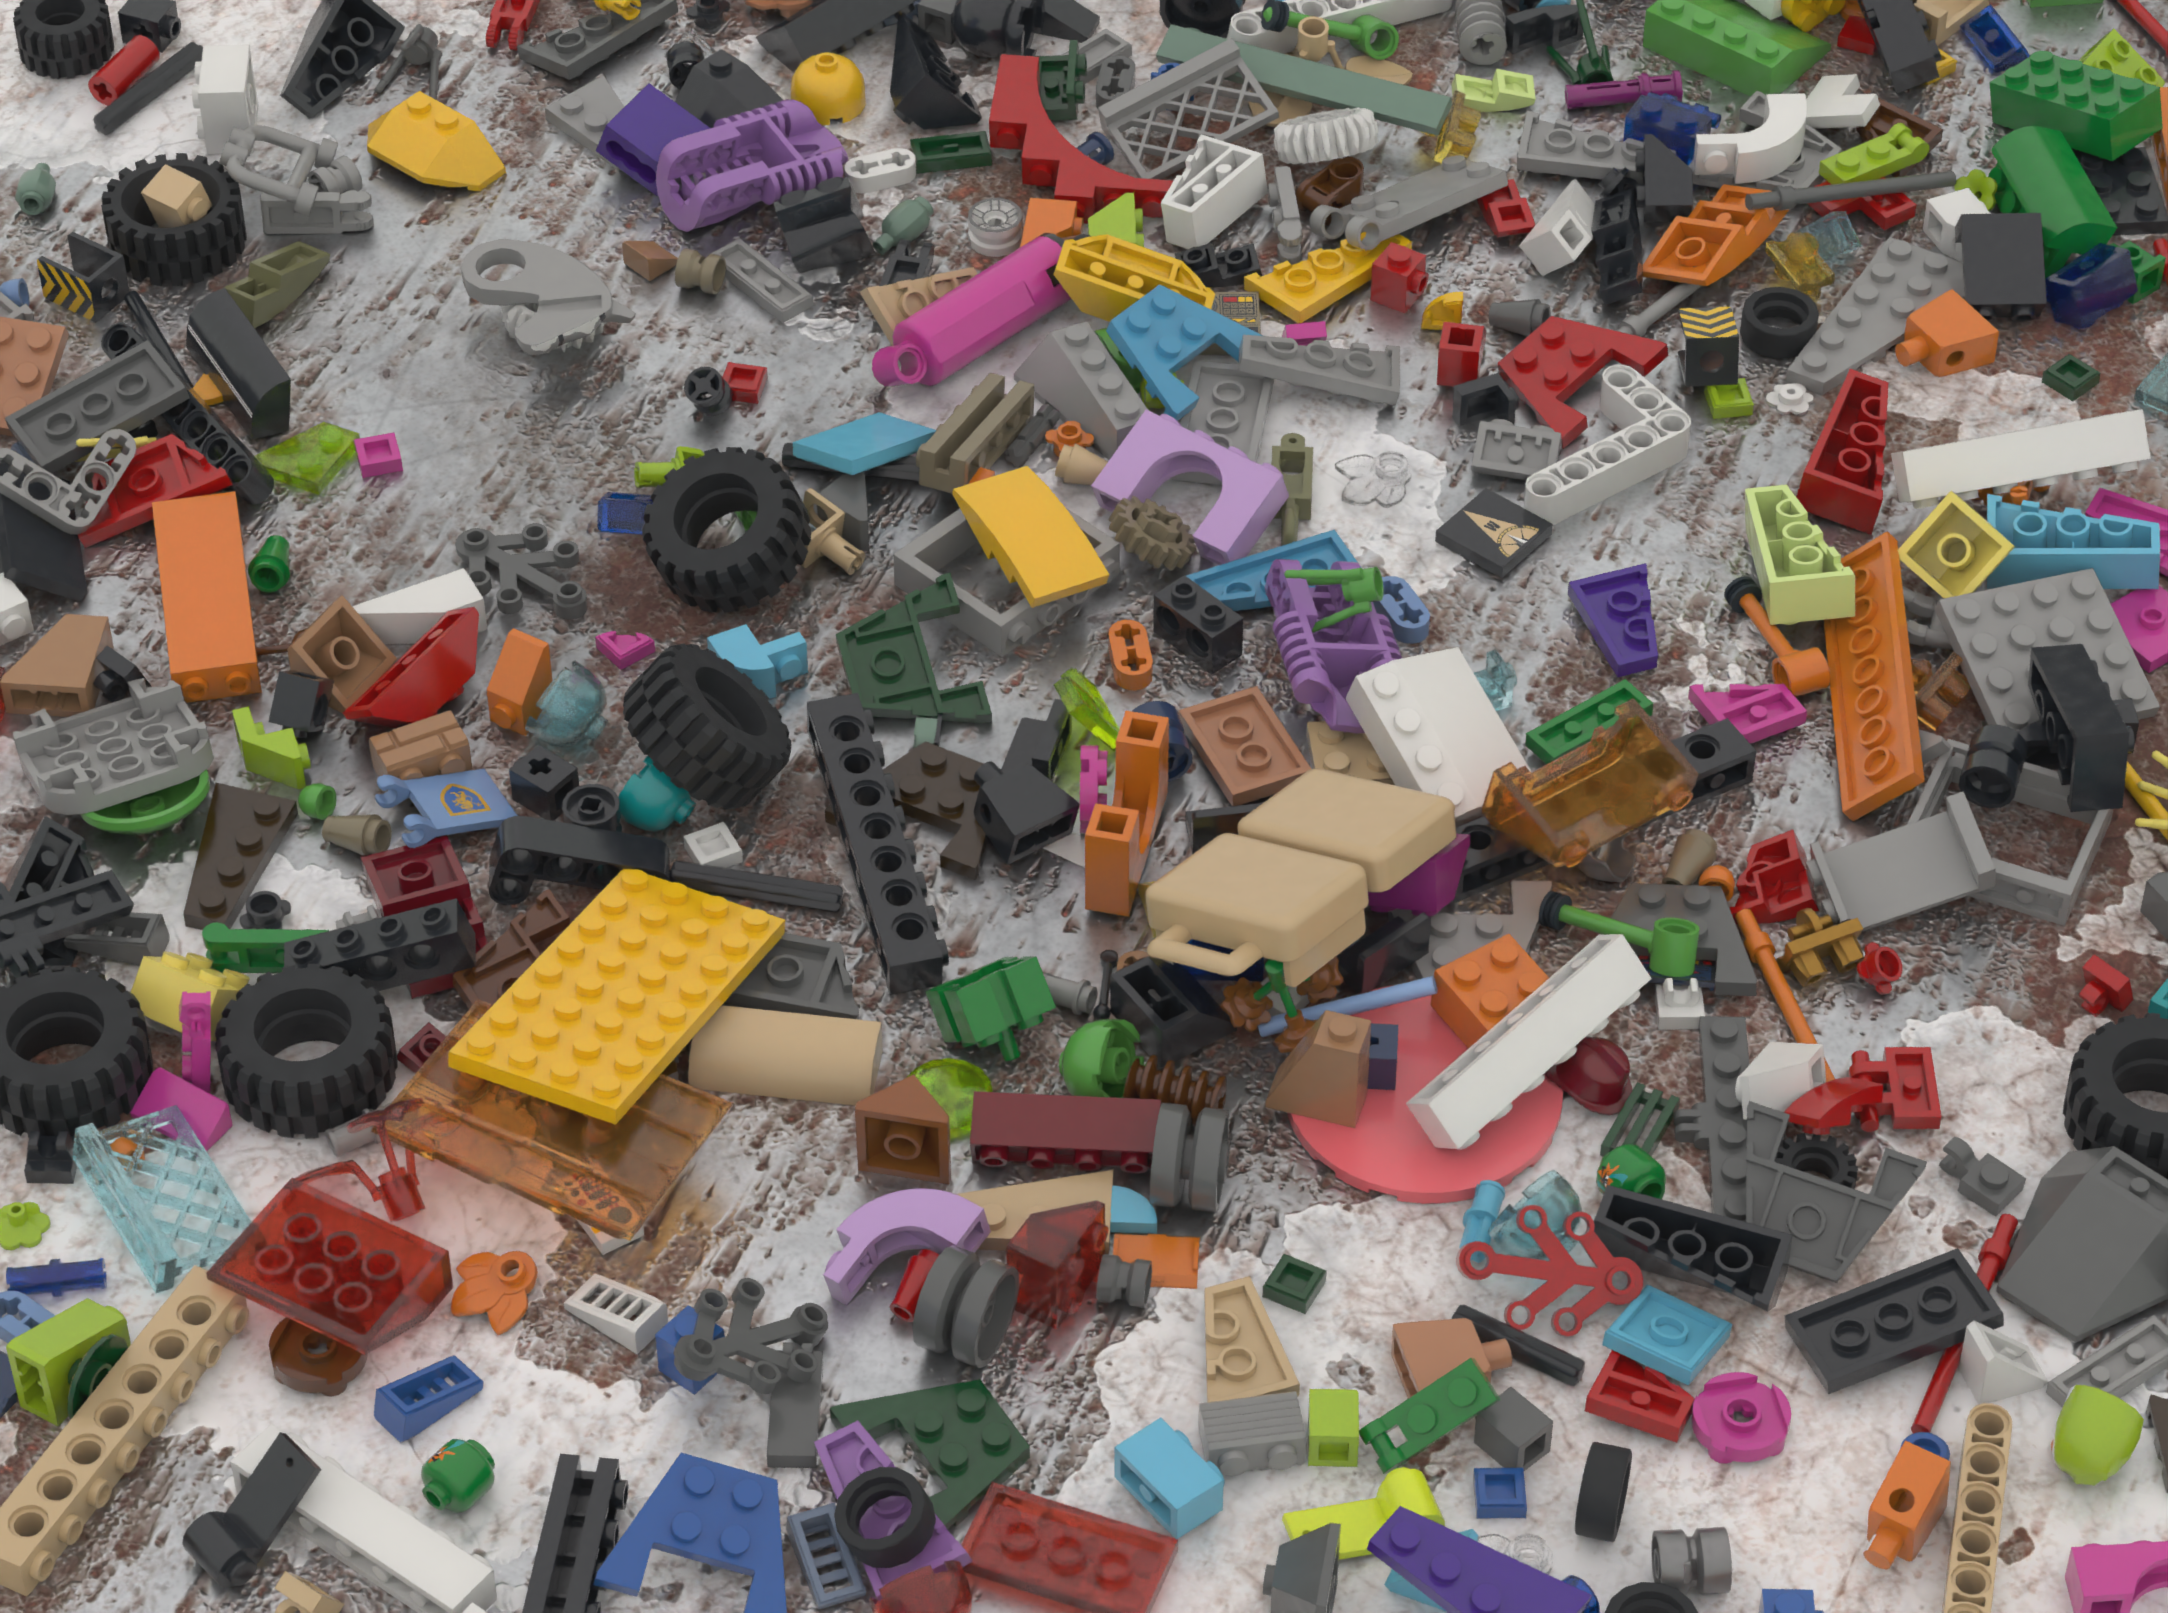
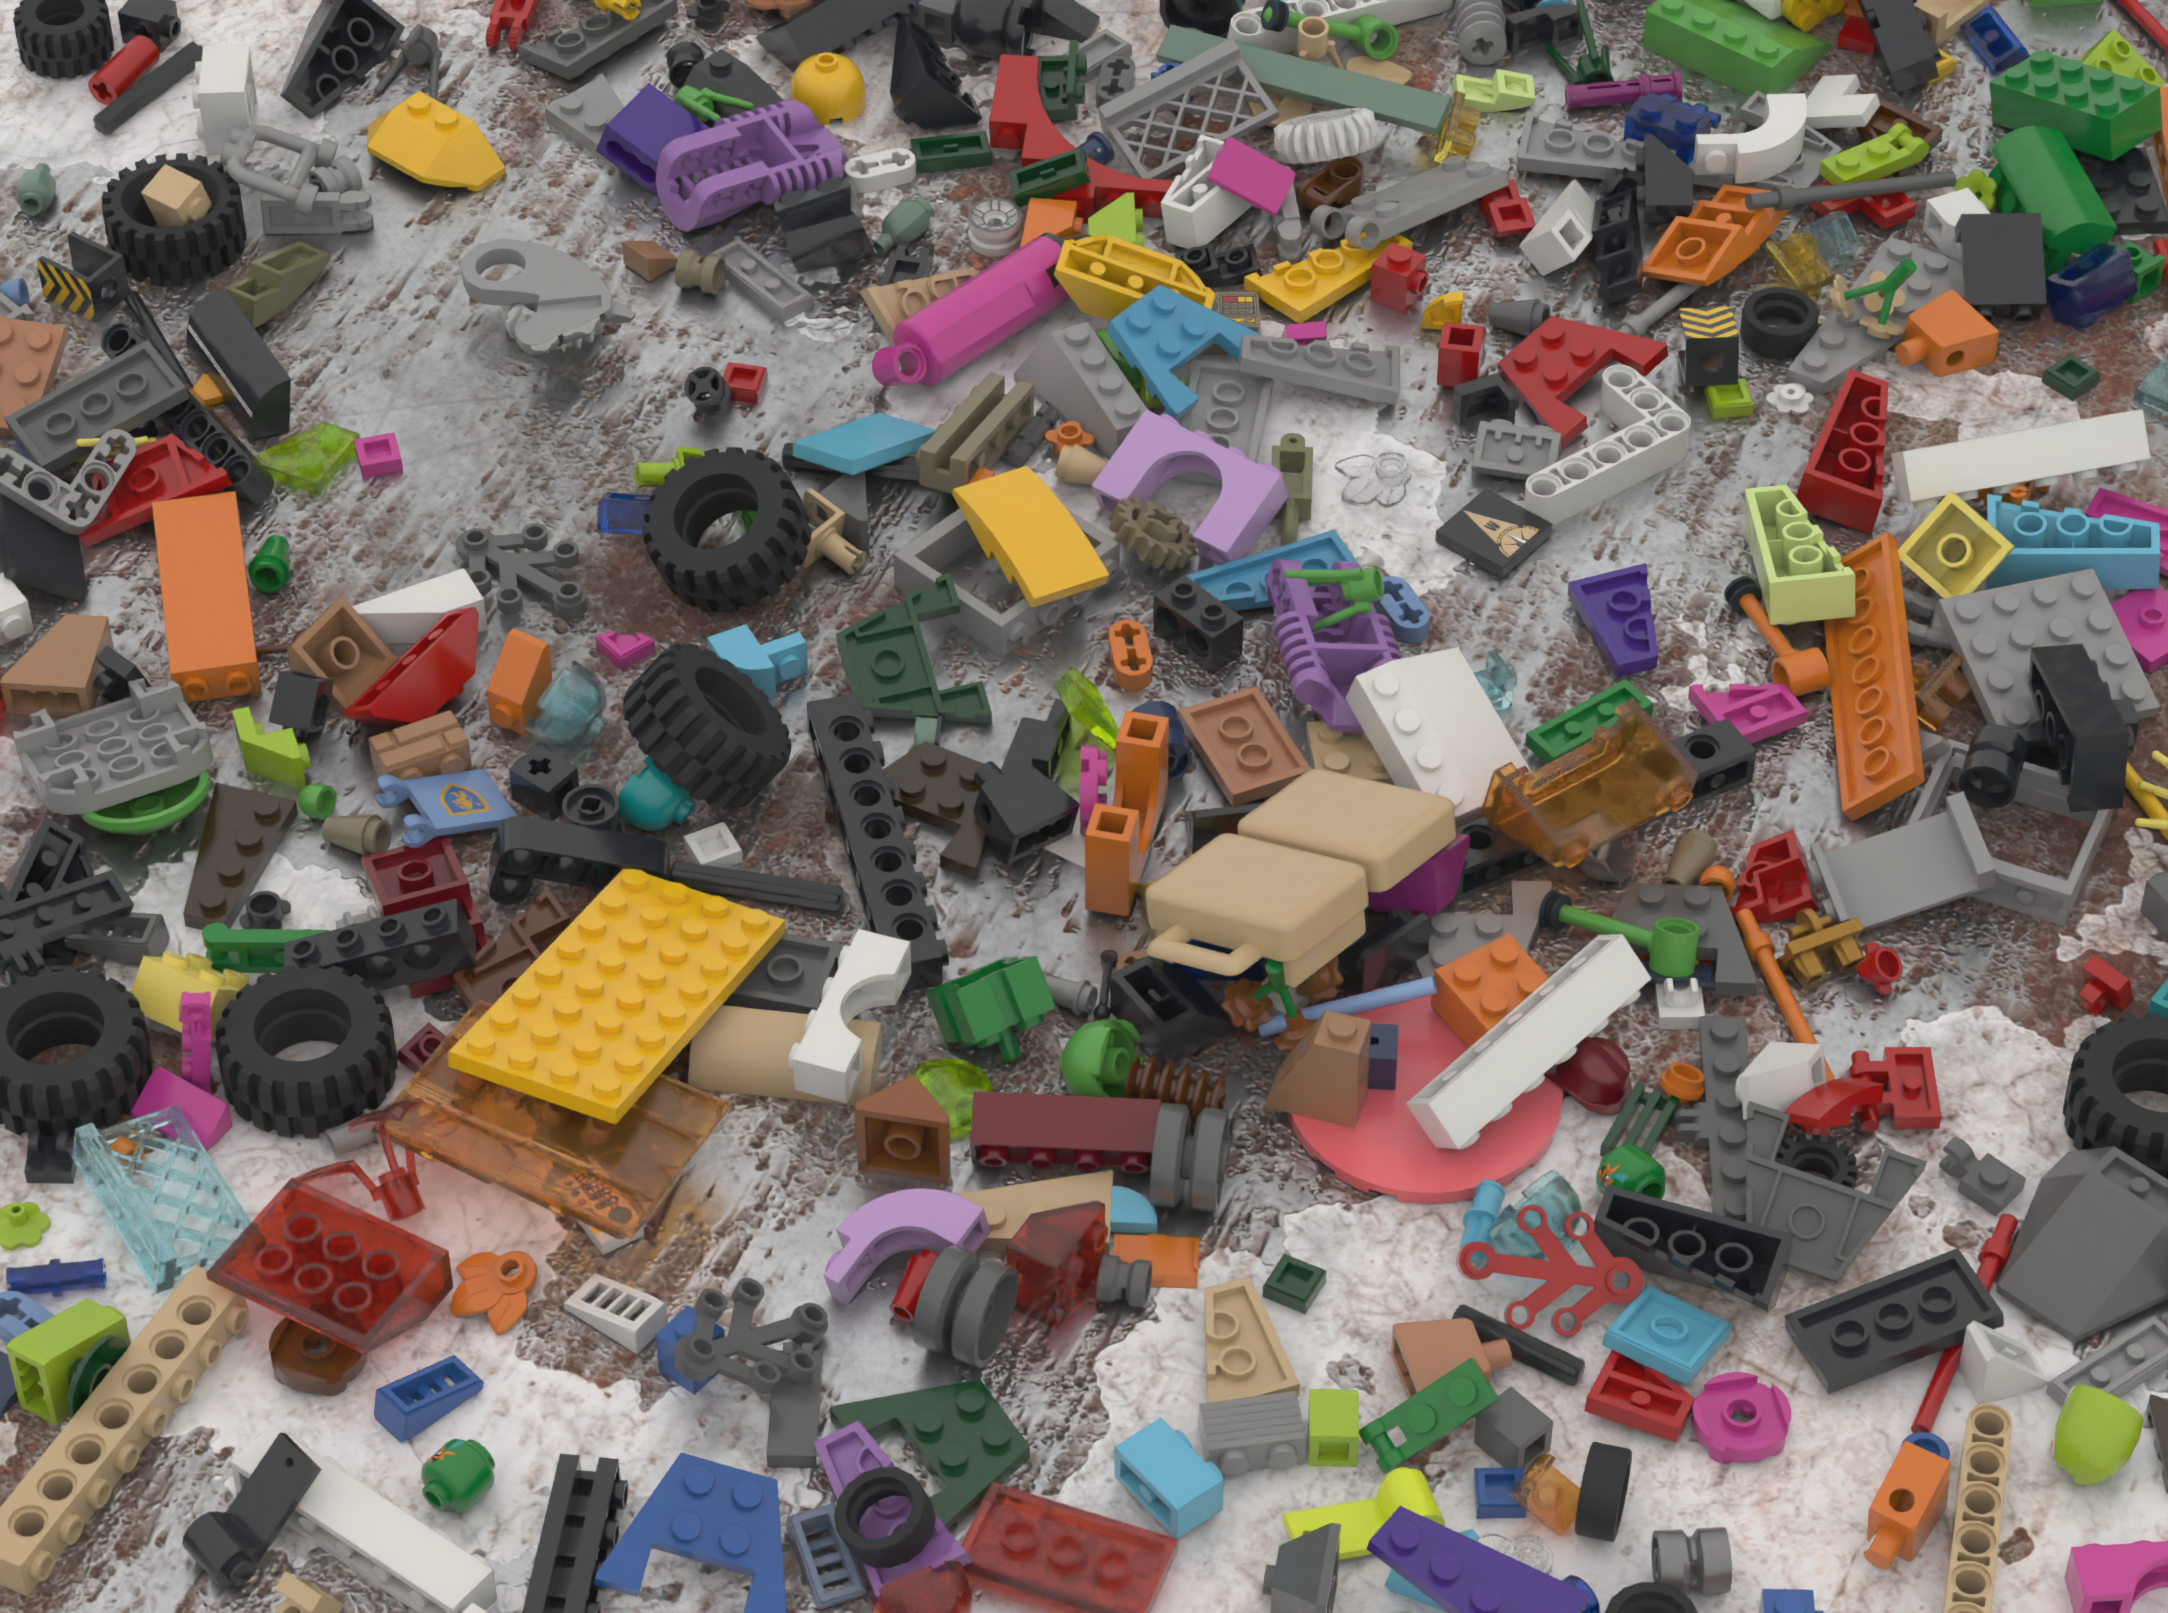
none -> bright green plant [674,85,754,122]
none -> white arch [788,929,912,1104]
none -> dark green tile [1009,147,1091,207]
none -> dark pink slope [1206,137,1296,216]
none -> clear orange bracket [1508,1454,1580,1536]
none -> orange plate [1659,1062,1705,1103]
none -> plant [1830,258,1917,339]

